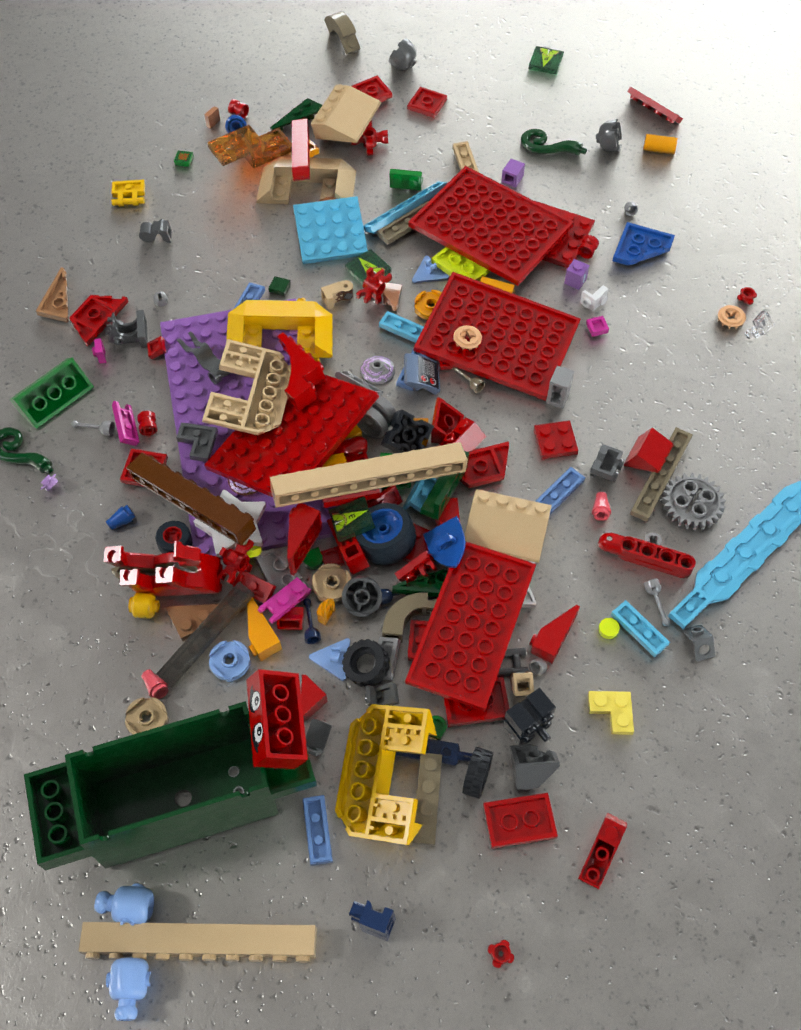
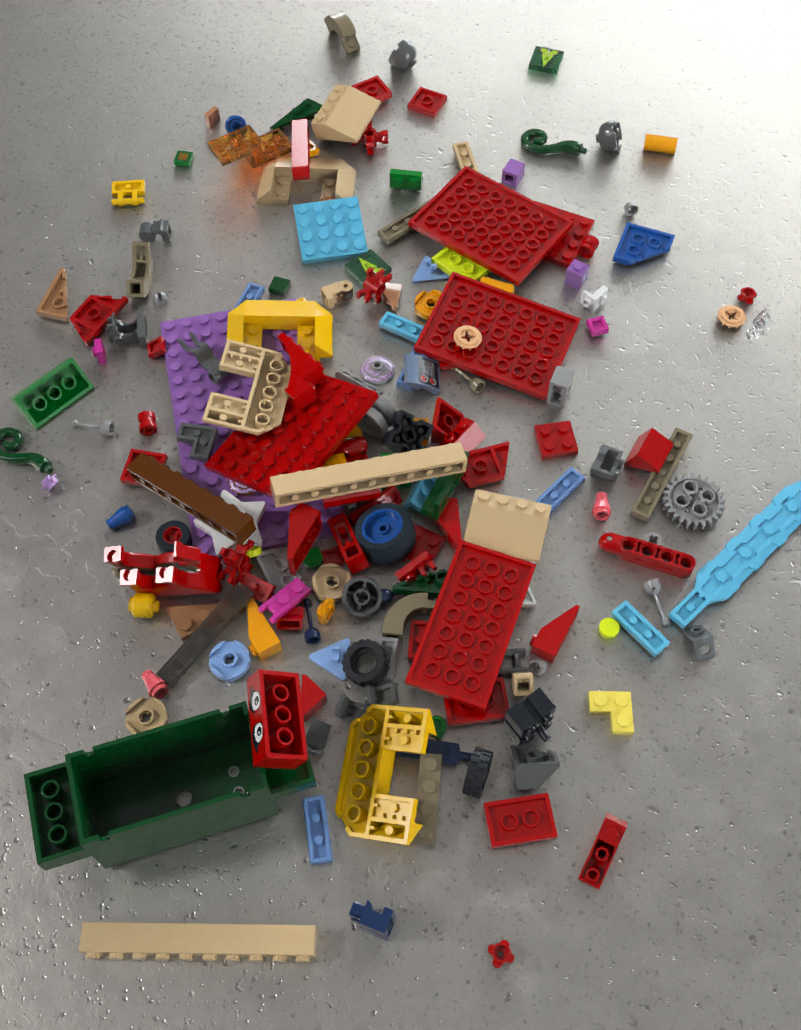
light blue piece [94,883,154,926] -> none
light blue piece [106,957,151,1021] -> none
dark pink hinge [112,401,140,446] -> none
red wheel [228,99,249,119] -> none
clear green tile [329,496,376,542] -> none
medium azure plate [363,181,447,234] -> none
blue shield [423,516,466,568] -> none
plate [627,86,683,124] -> none
none -> dark tan arch [126,241,153,297]
none -> dark grey bracket [334,695,369,724]

